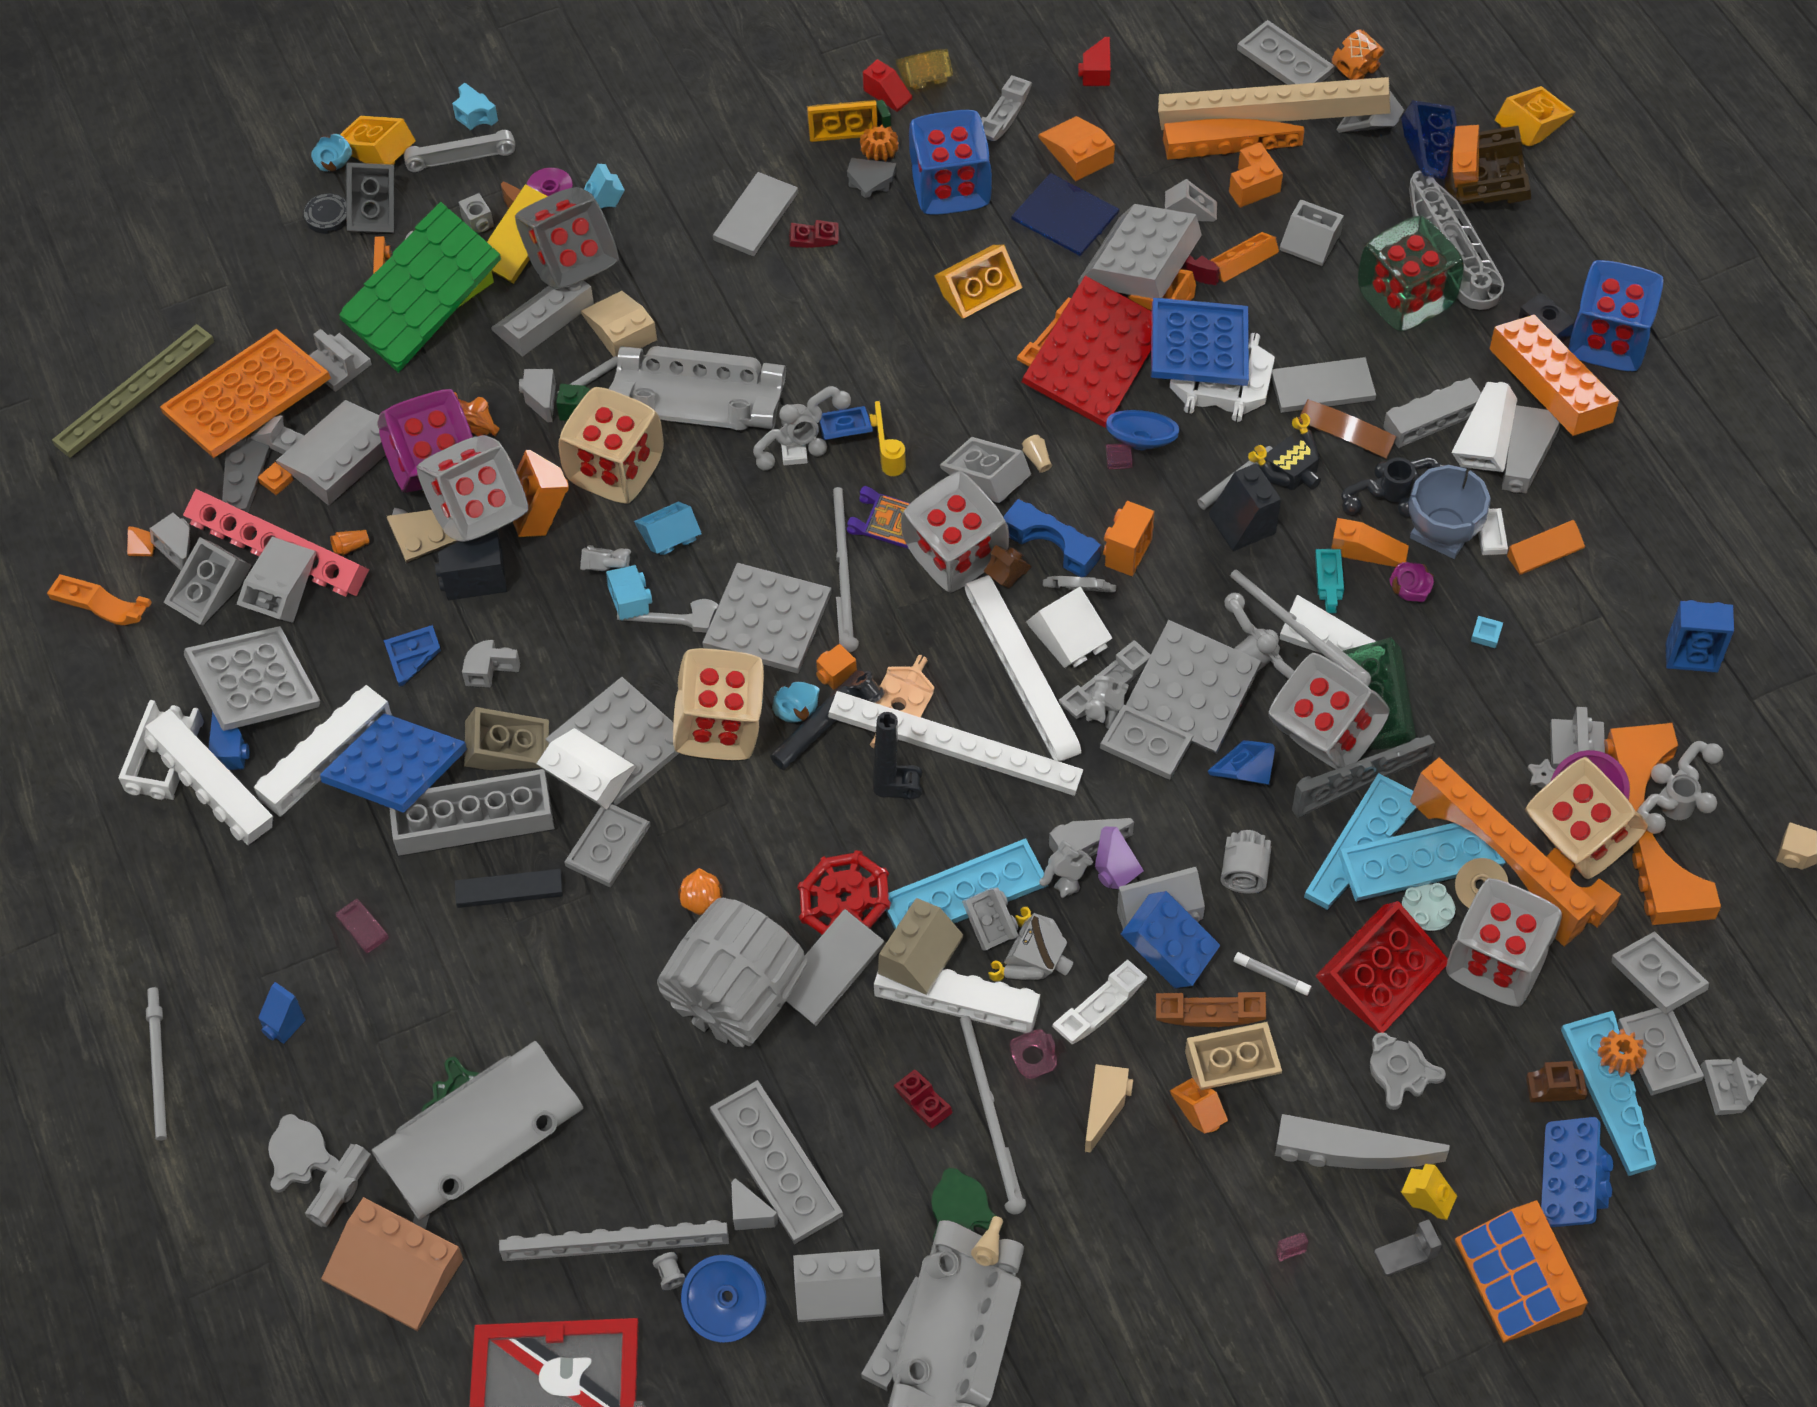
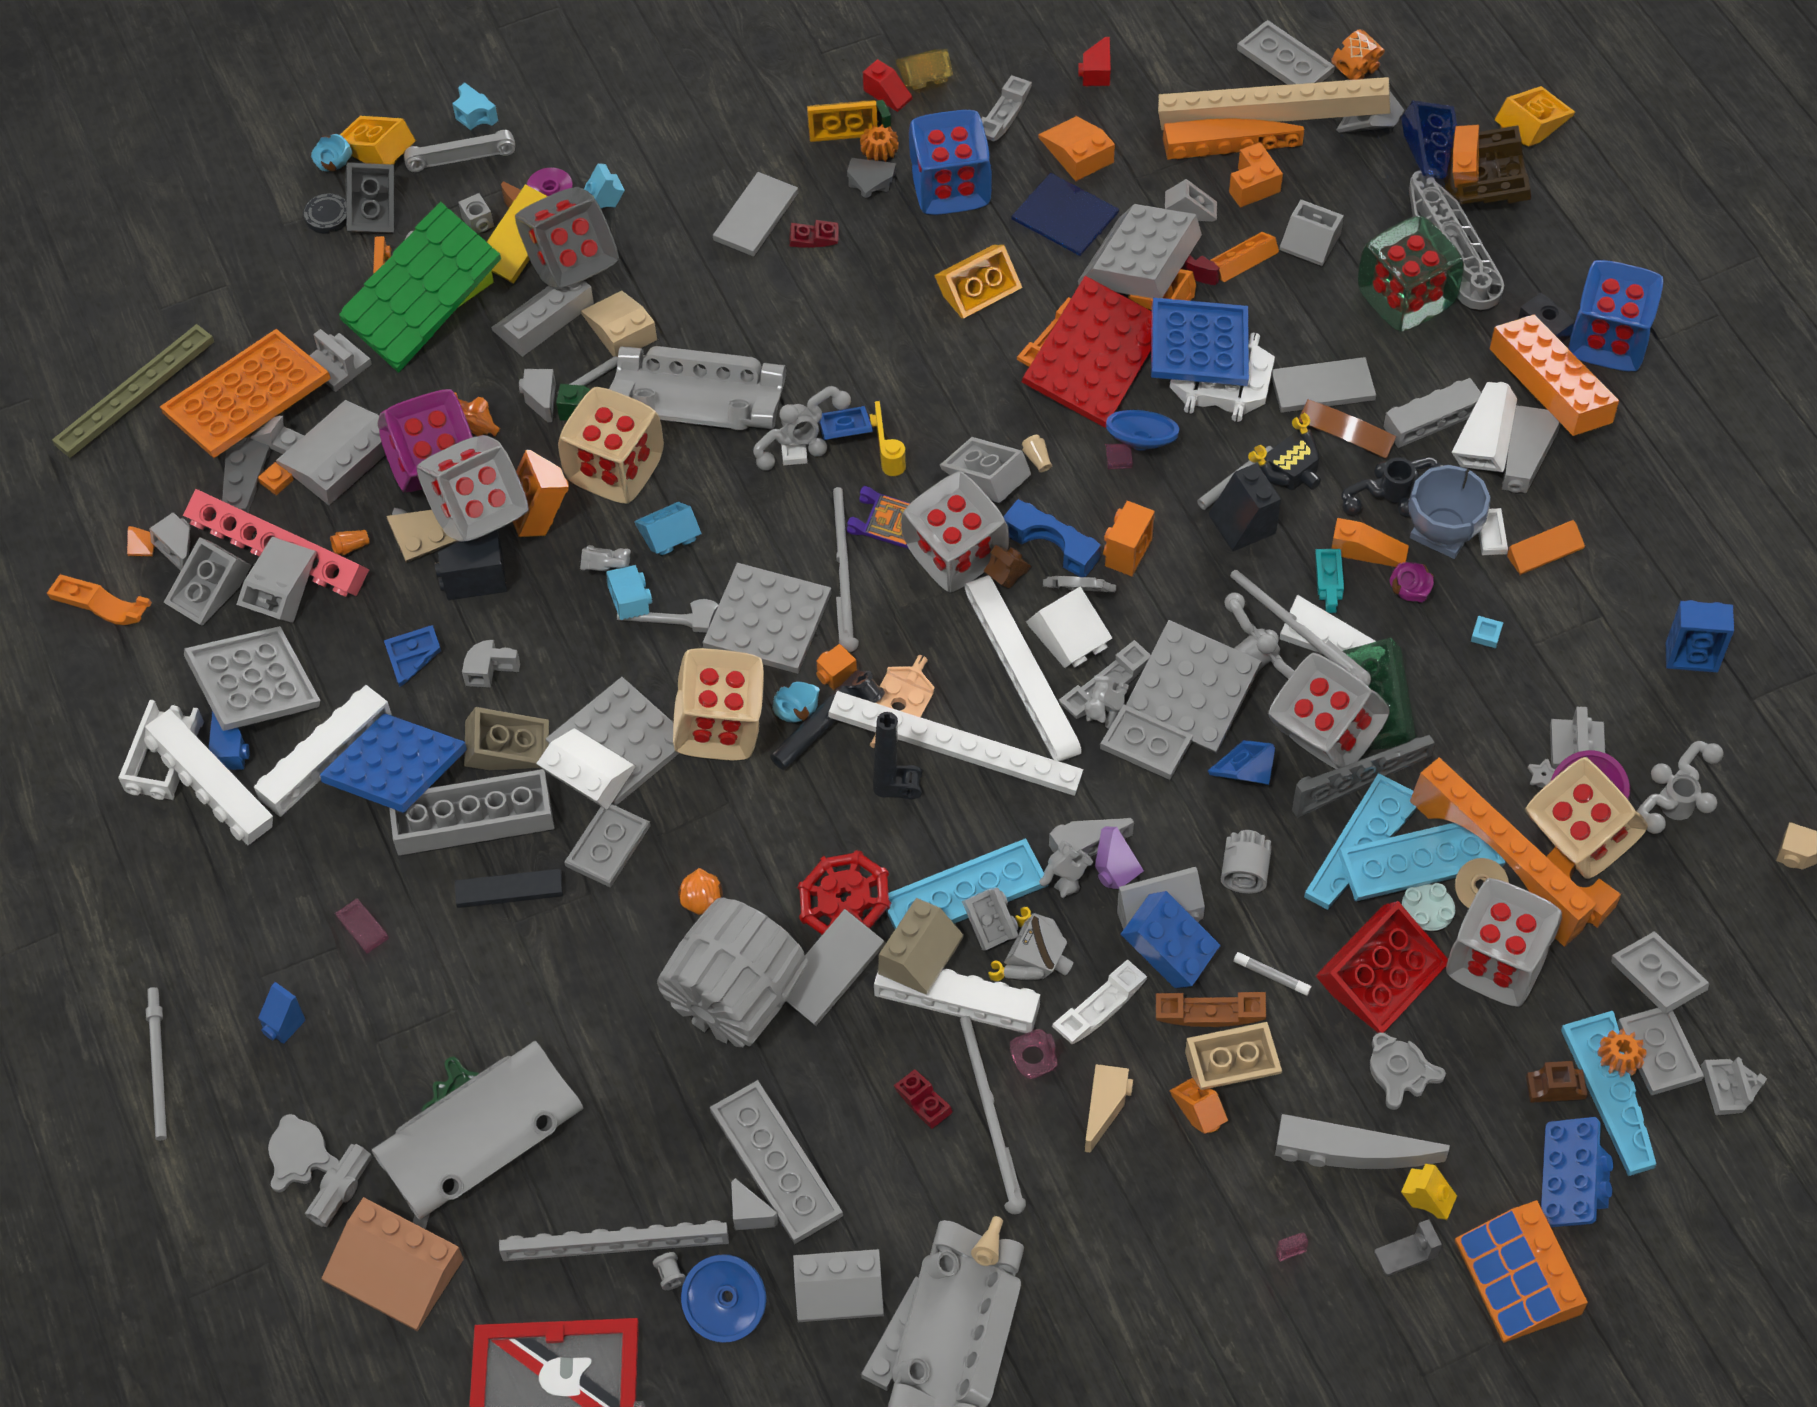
dark green tile [931,1168,1003,1242] -> none
orange arch [1604,723,1721,925] -> none

